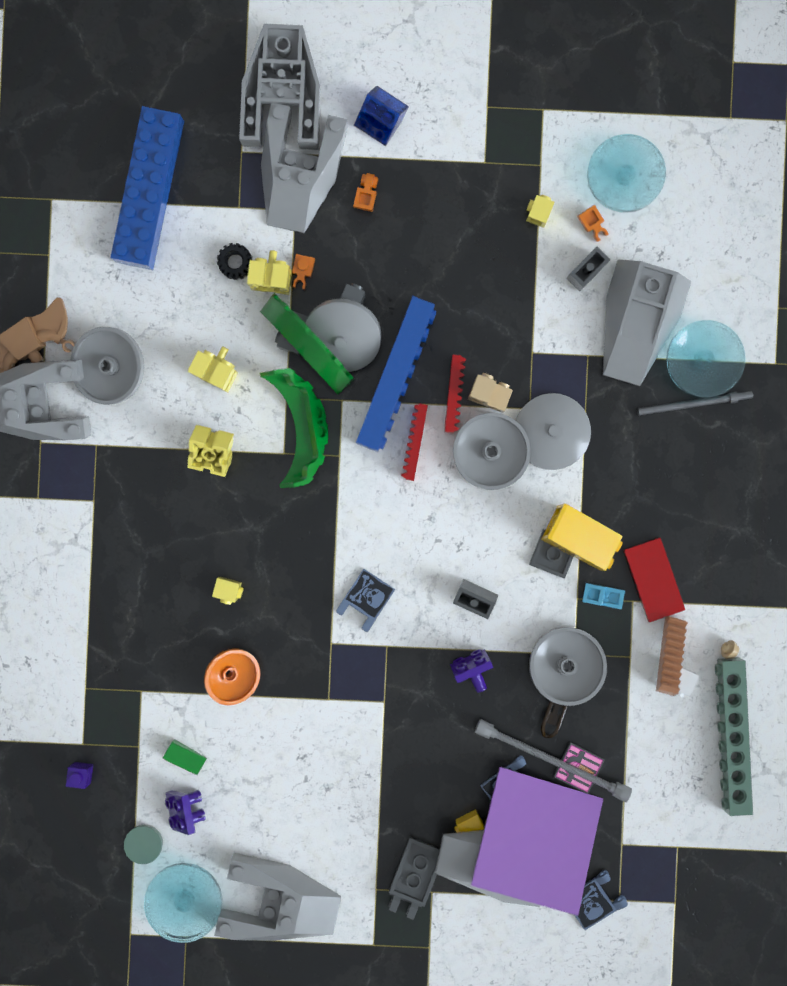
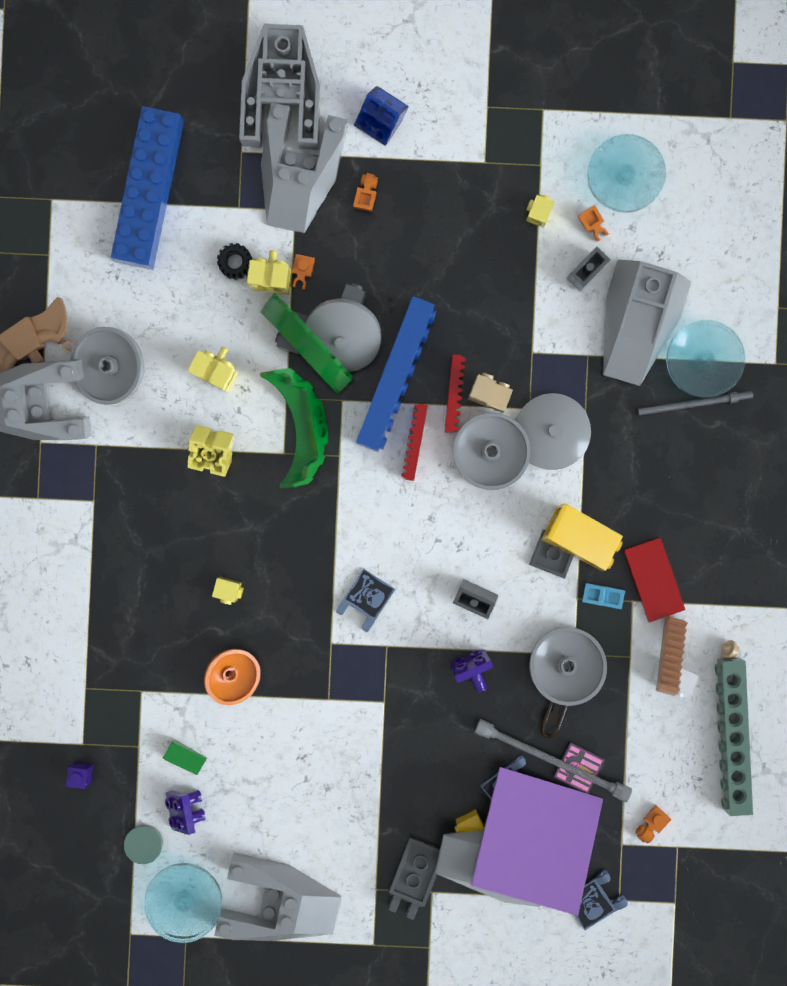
none -> orange plate [635,805,672,844]

